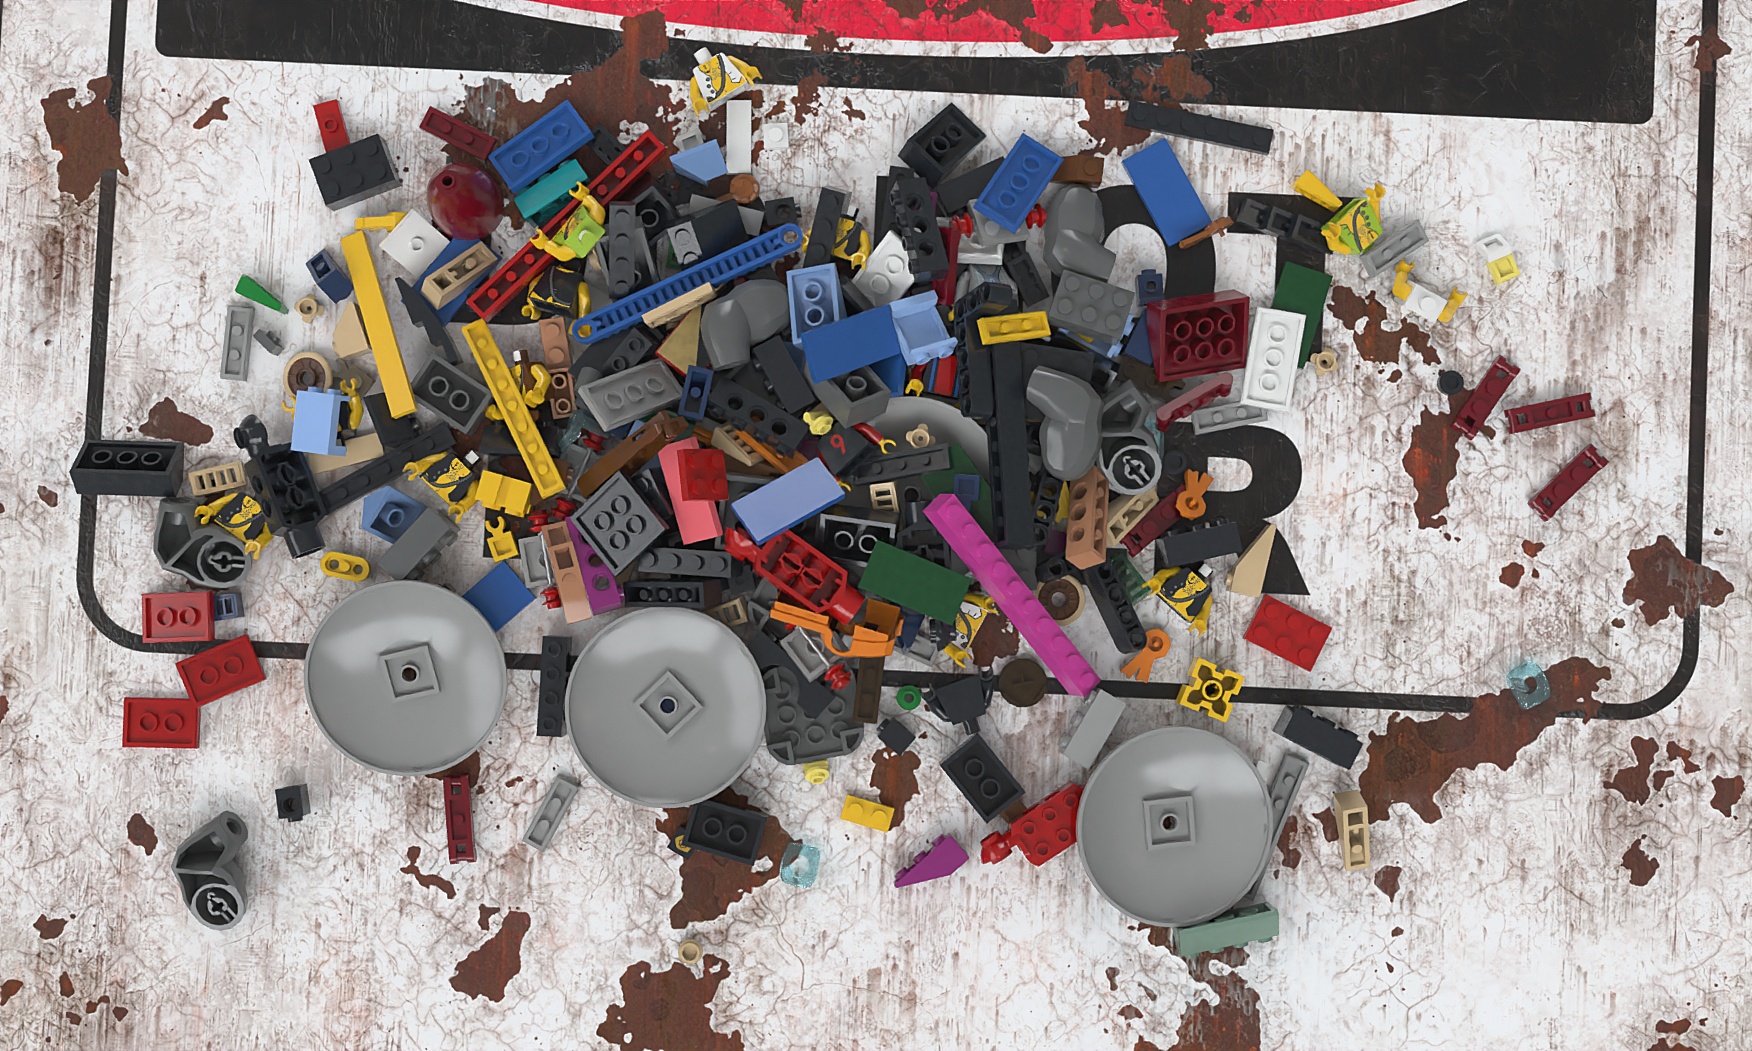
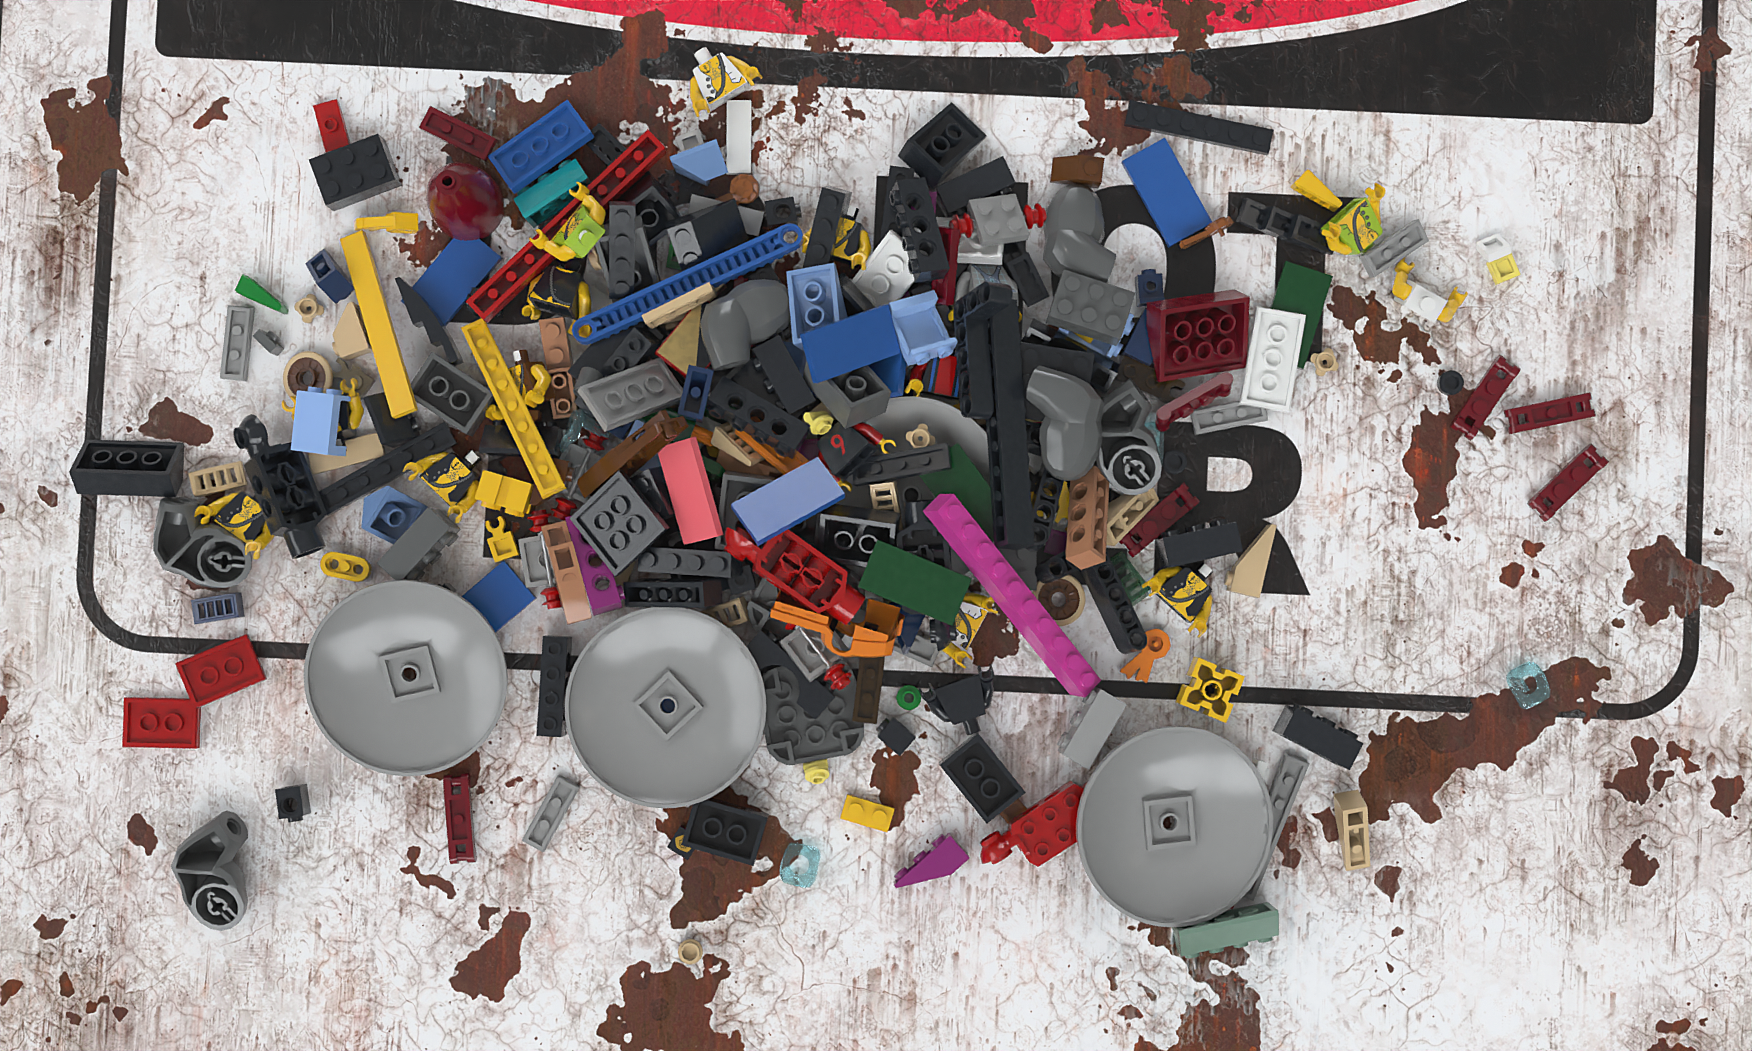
red tile [141,591,215,643] -> none
white plate [379,209,450,278] -> none
tan slope [420,241,497,310] -> none
red plate [677,449,729,501] -> none
white plate [763,123,789,150] -> none
dark blue plate [953,474,981,515] -> none
blue tile [973,133,1064,235] -> none
yellow tile [977,311,1051,345] -> none
dark brown tile [998,658,1047,707] -> none
orange piece [1176,469,1214,520] -> none
red plate [1243,594,1332,672] -> none

